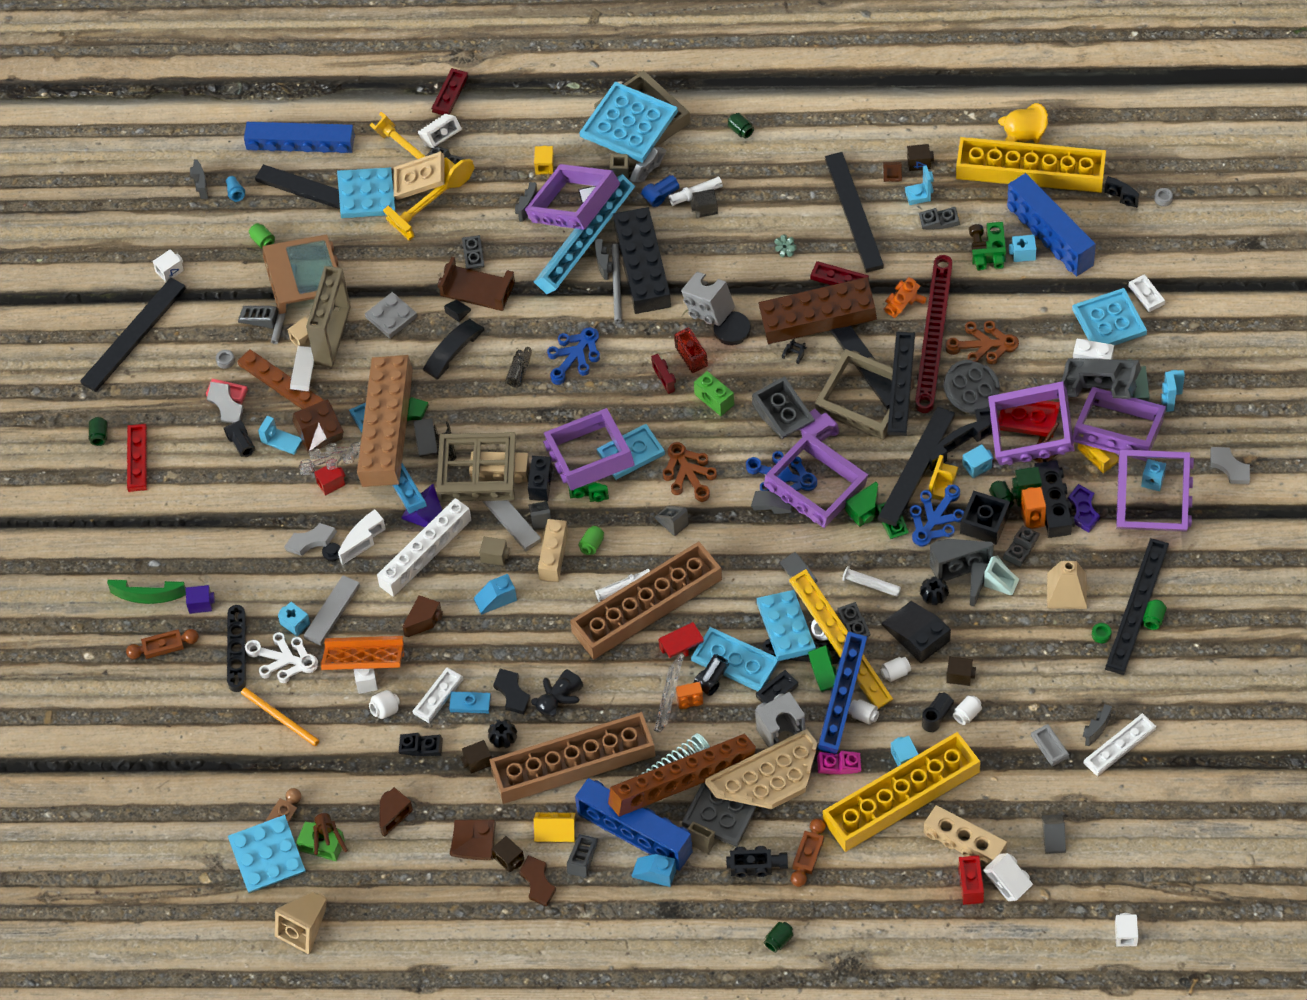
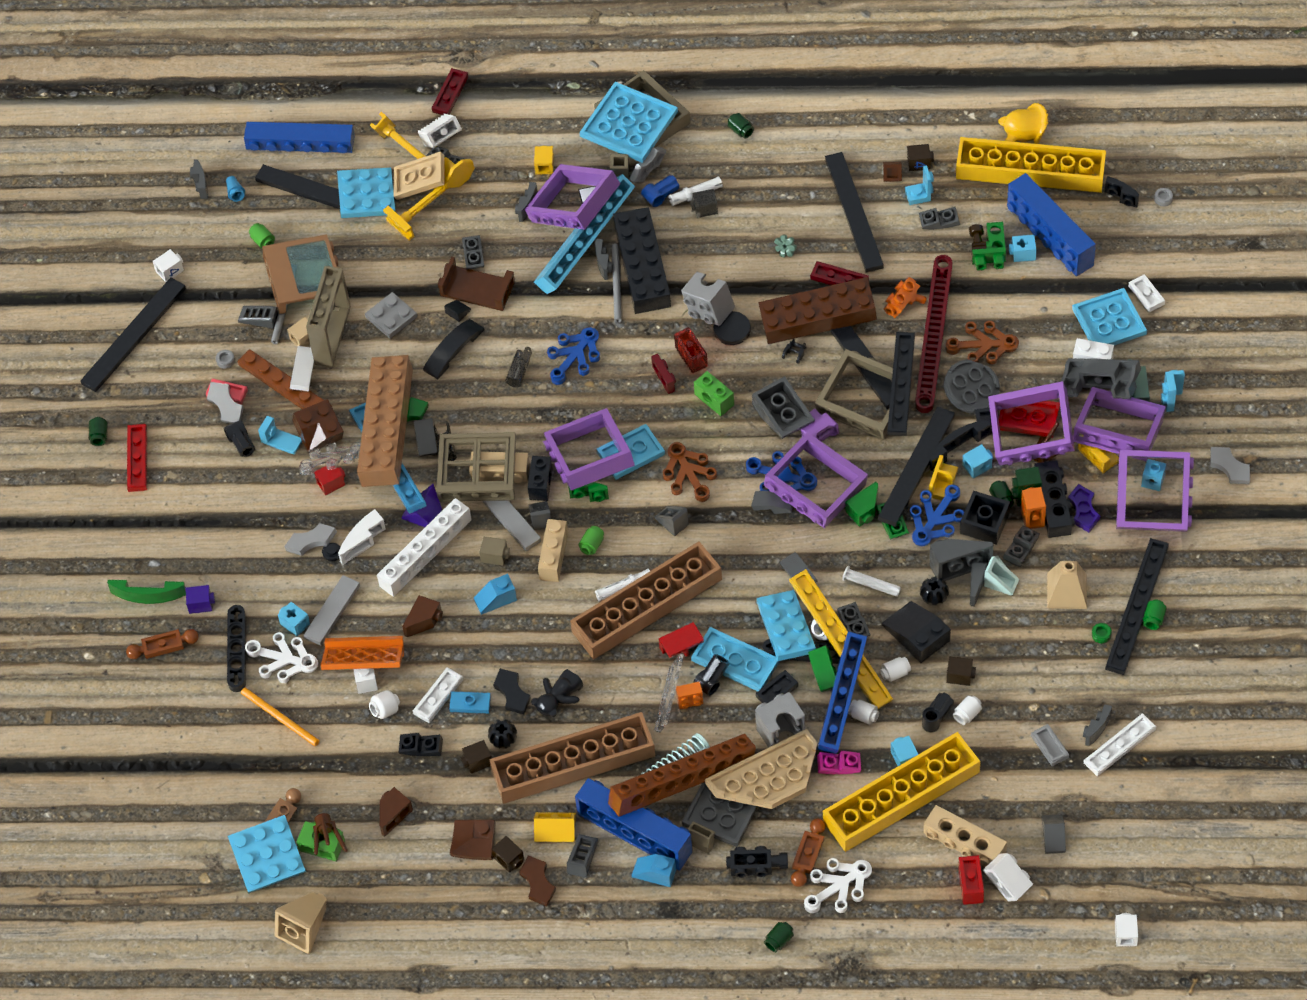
none -> white plant [804,858,872,913]

